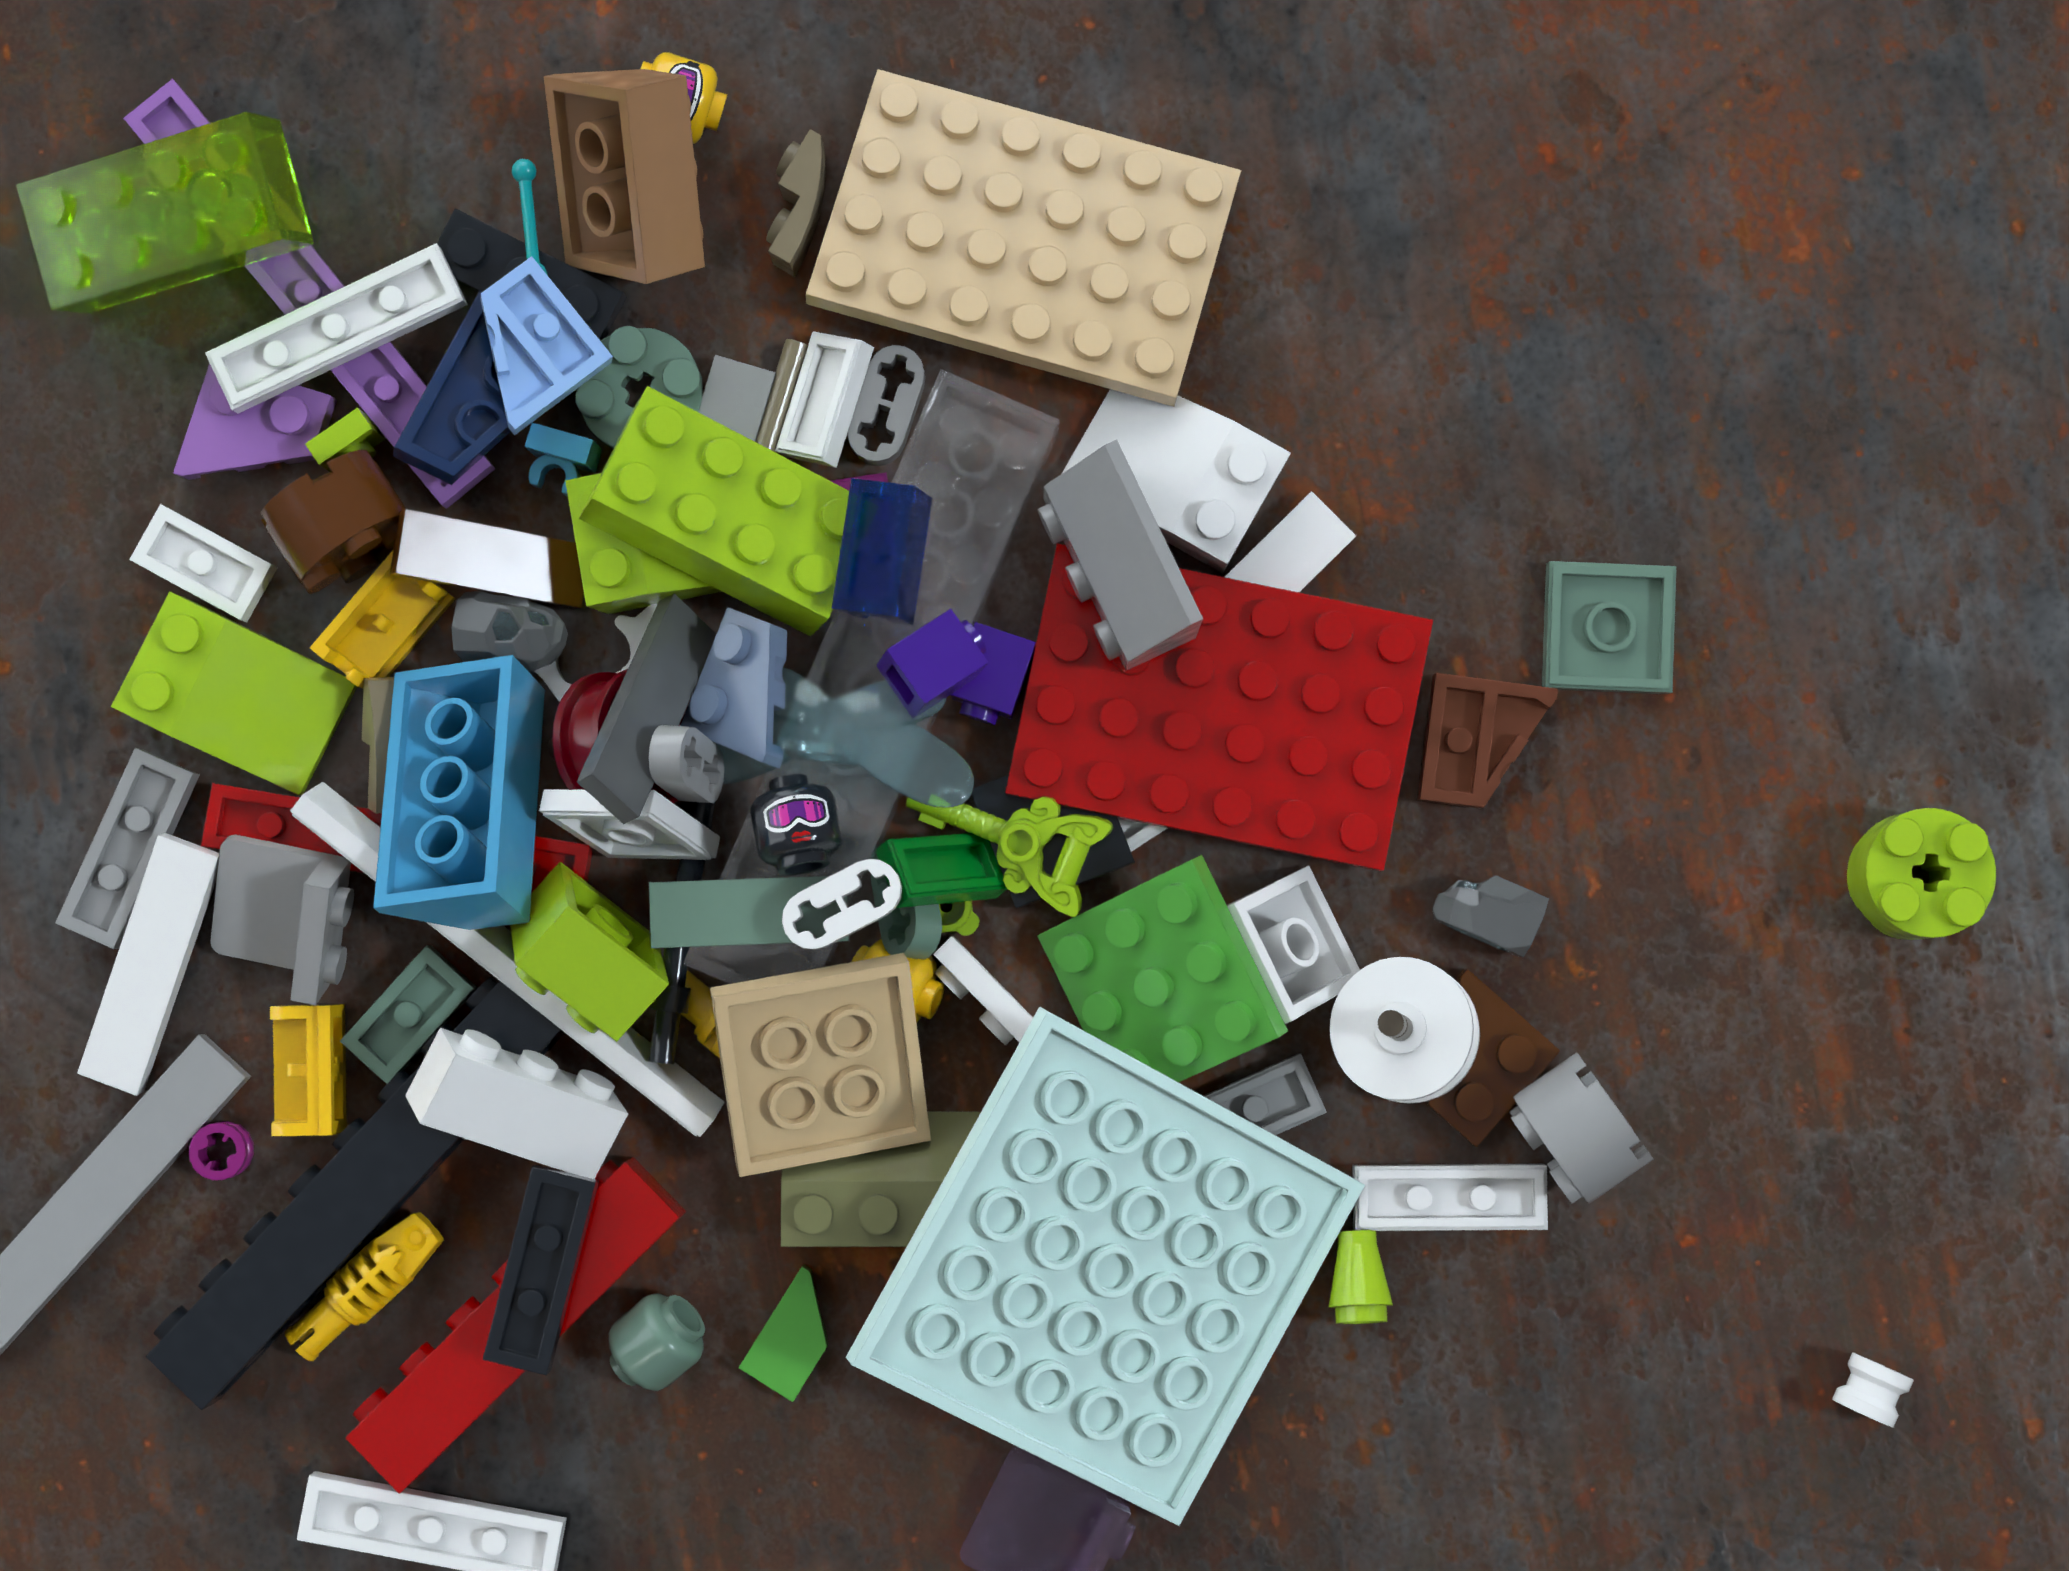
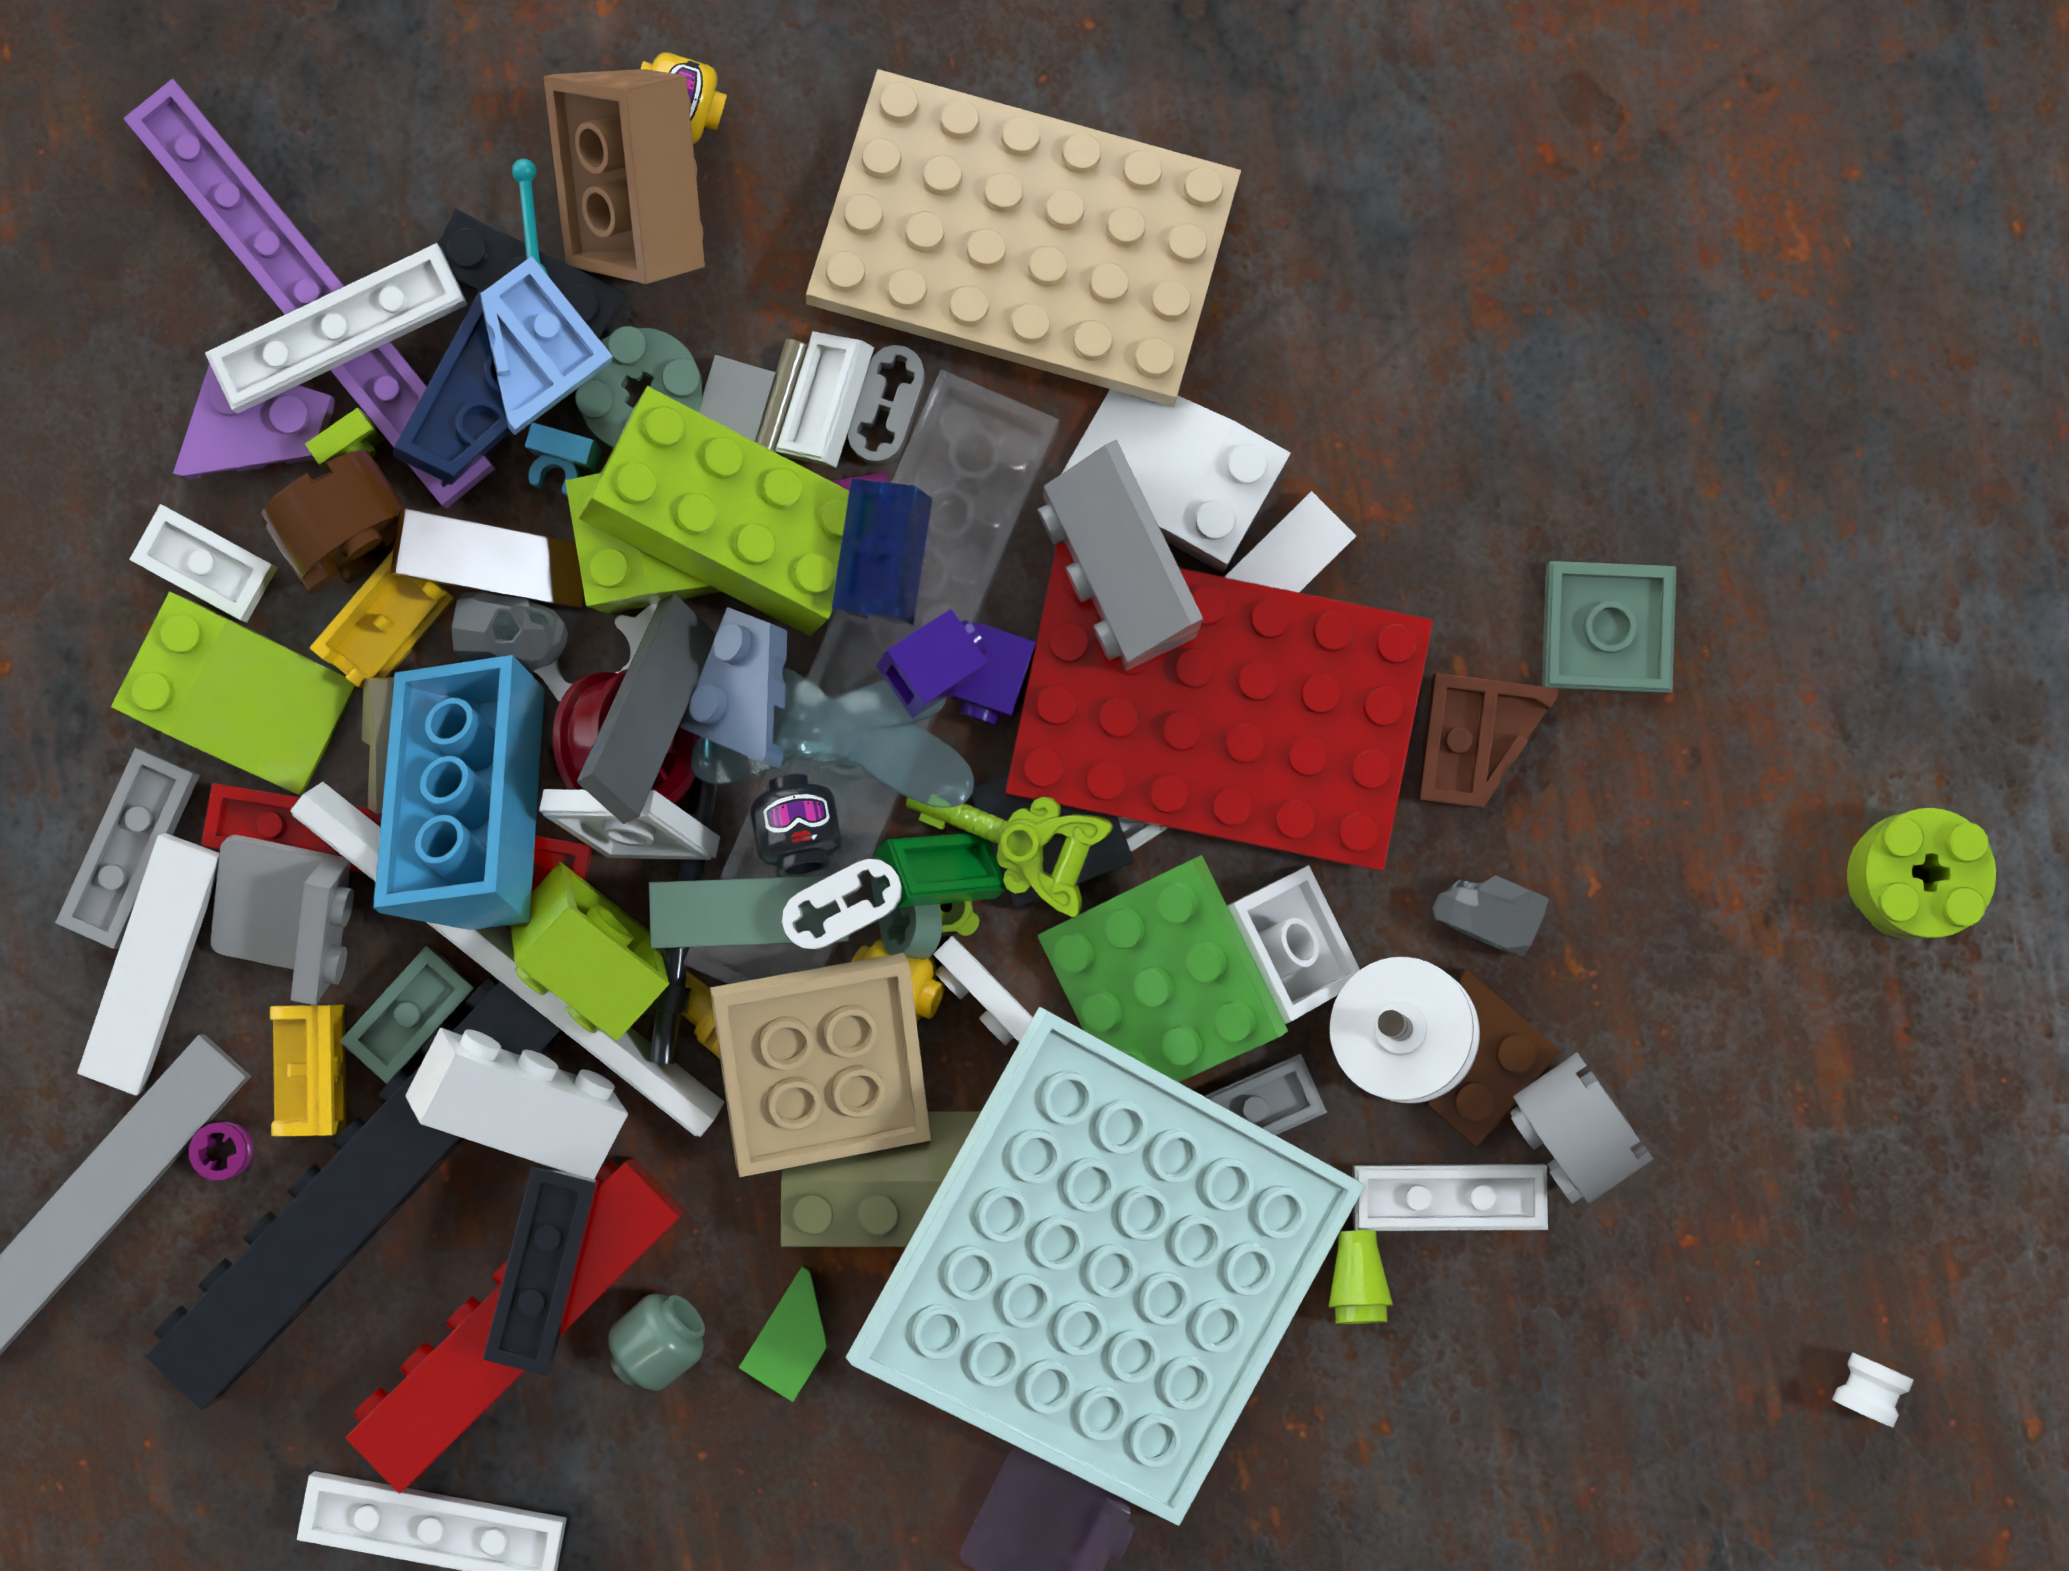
clear neon green brick [16,112,314,313] -> none
yellow hinge [284,1212,444,1361] -> none
light grey beam [649,725,724,803] -> none
dark tan slope [766,129,826,277] -> none

